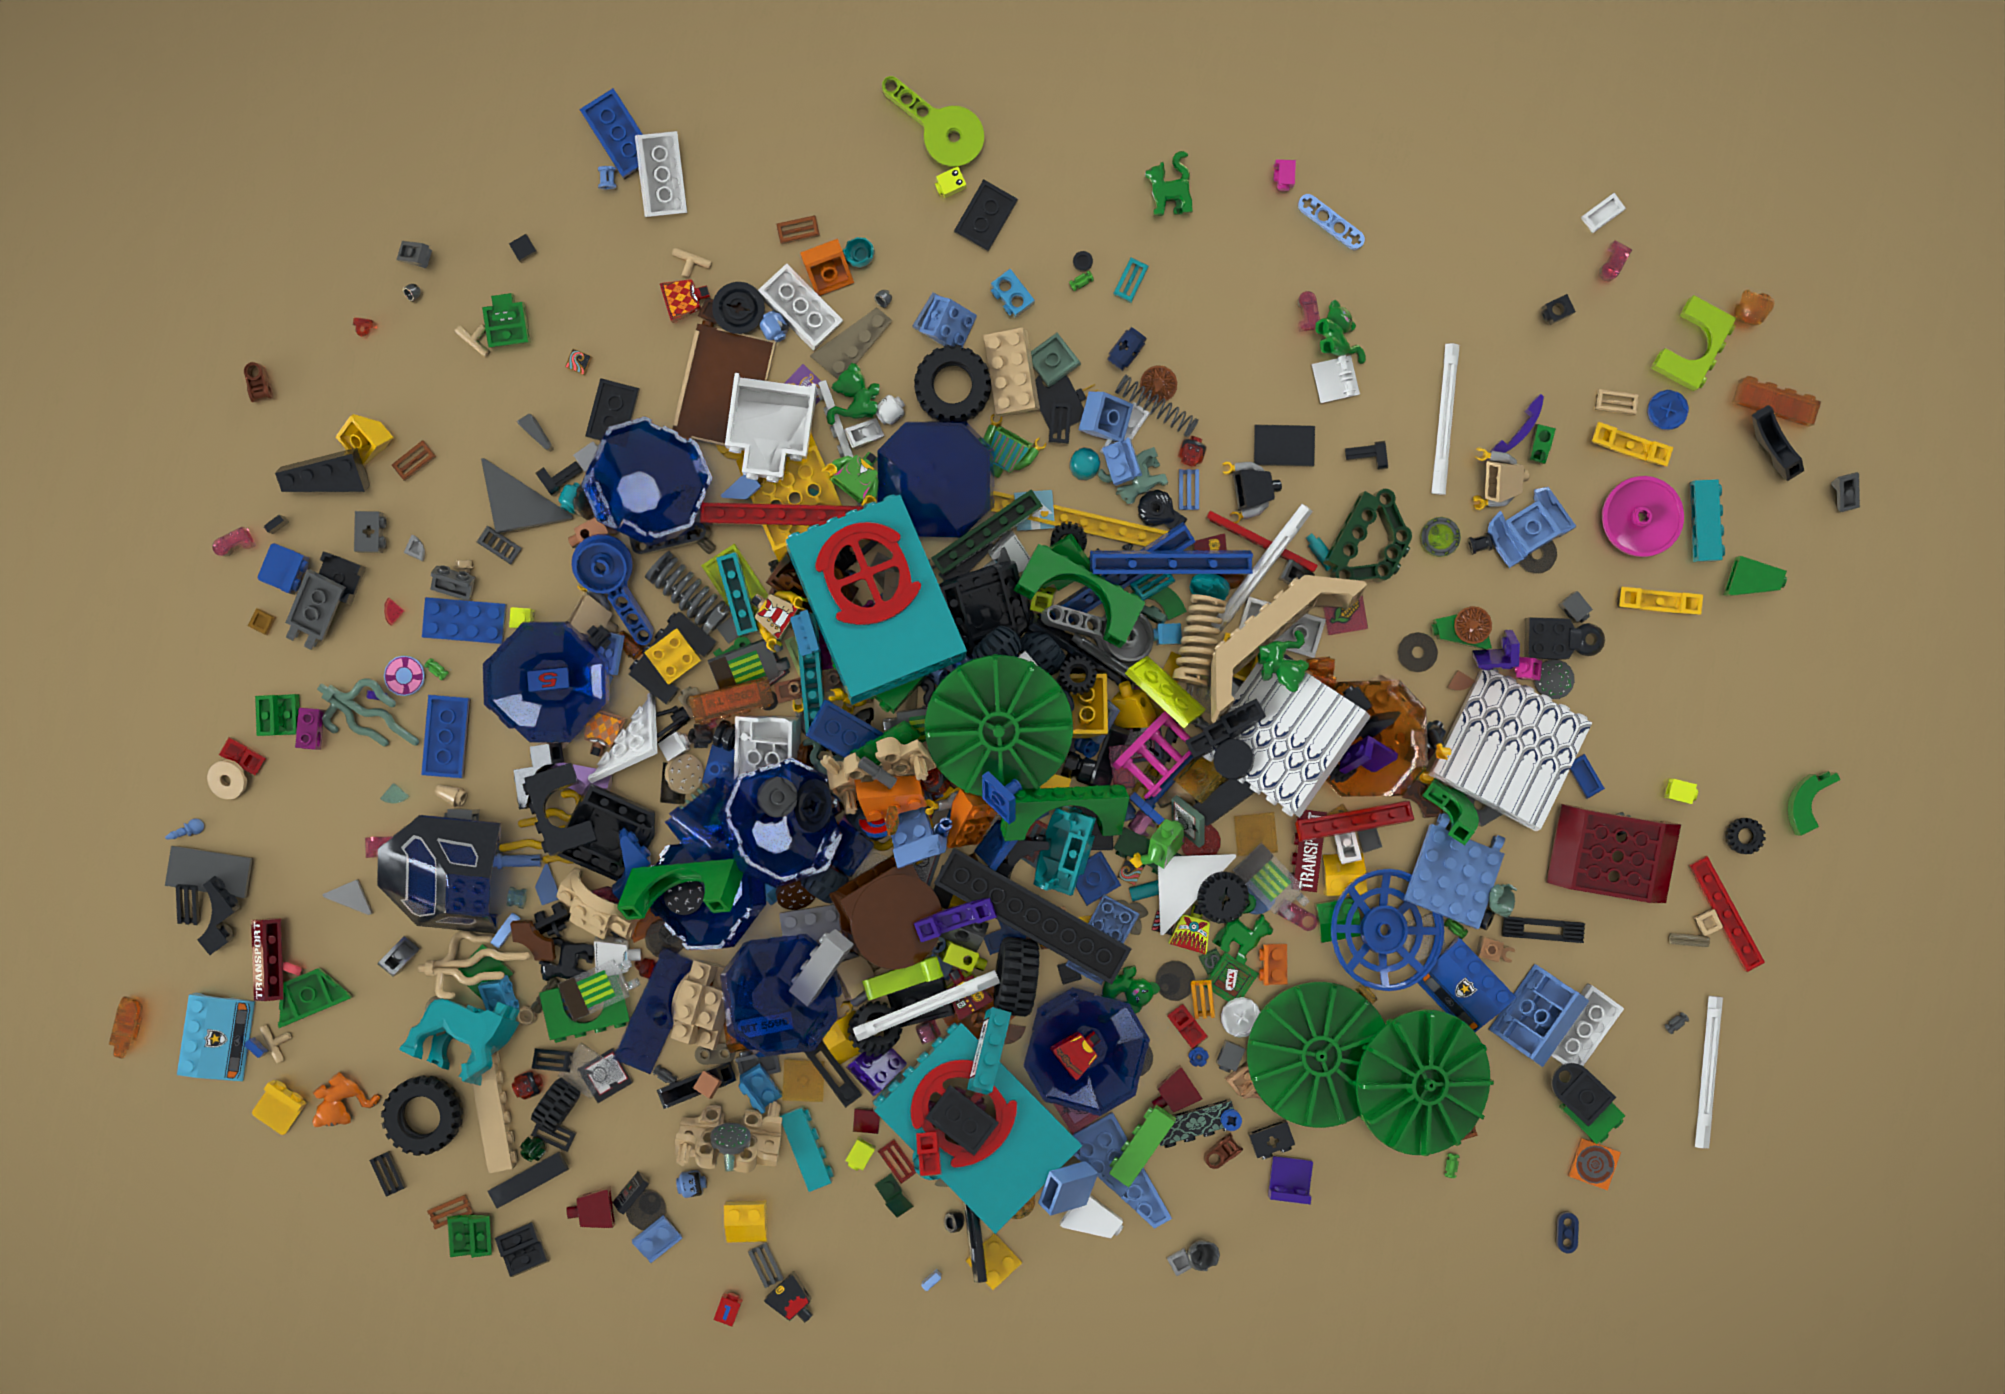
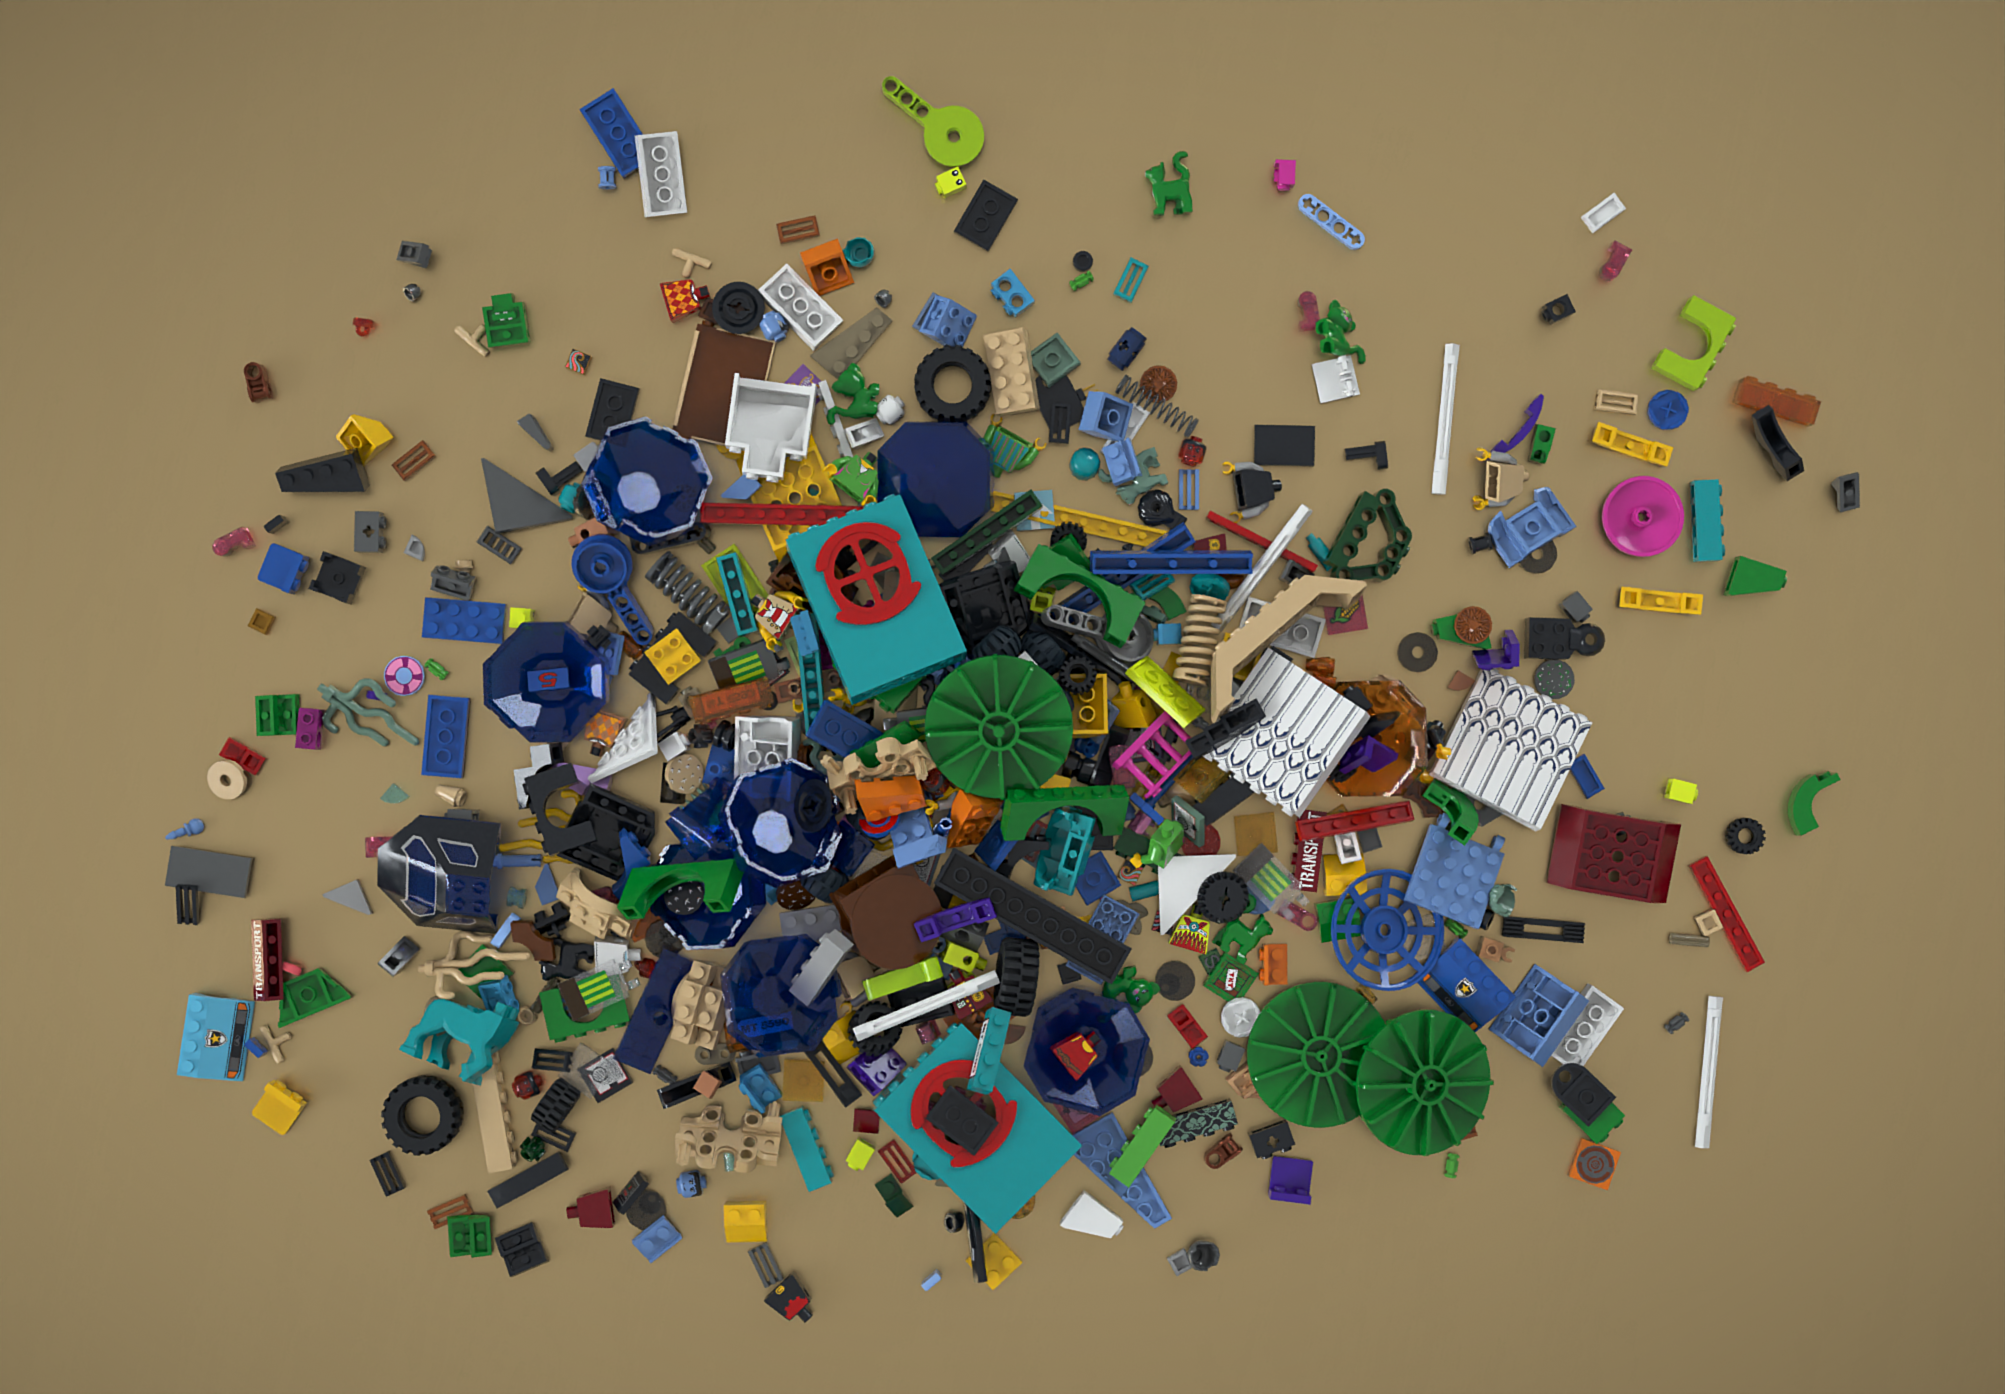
clear orange piece [109,996,143,1059] -> none
black arch [197,876,240,955] -> none
dark grey tile [285,569,346,650] -> none
orange animal [312,1072,381,1127] -> none
clear red tile [384,597,405,626] -> none
black tile [509,234,537,262] -> none
dark grey tile [710,1123,751,1155] -> none
red brick [713,1292,742,1327] -> none
dark grey tile [757,776,797,817] -> none
dark grey axle [858,757,897,789] -> none
clear yellow tile [885,806,899,835] -> none
red slope [916,1132,942,1176] -> none
blue tile [982,771,1022,824] -> none
medium blue brick [1038,1161,1098,1216] -> none
light orange tile [1191,980,1215,1019] -> none
black tile [1213,739,1254,780] -> none
blue wheel [1221,1109,1242,1131] -> none
green animal [1257,630,1309,692] -> none
tile [1420,517,1461,557] -> none
dark pink brick [1515,657,1542,681] -> none
dark blue plate [1556,1212,1579,1254] -> none
clear orange hair [1734,289,1775,326] -> none

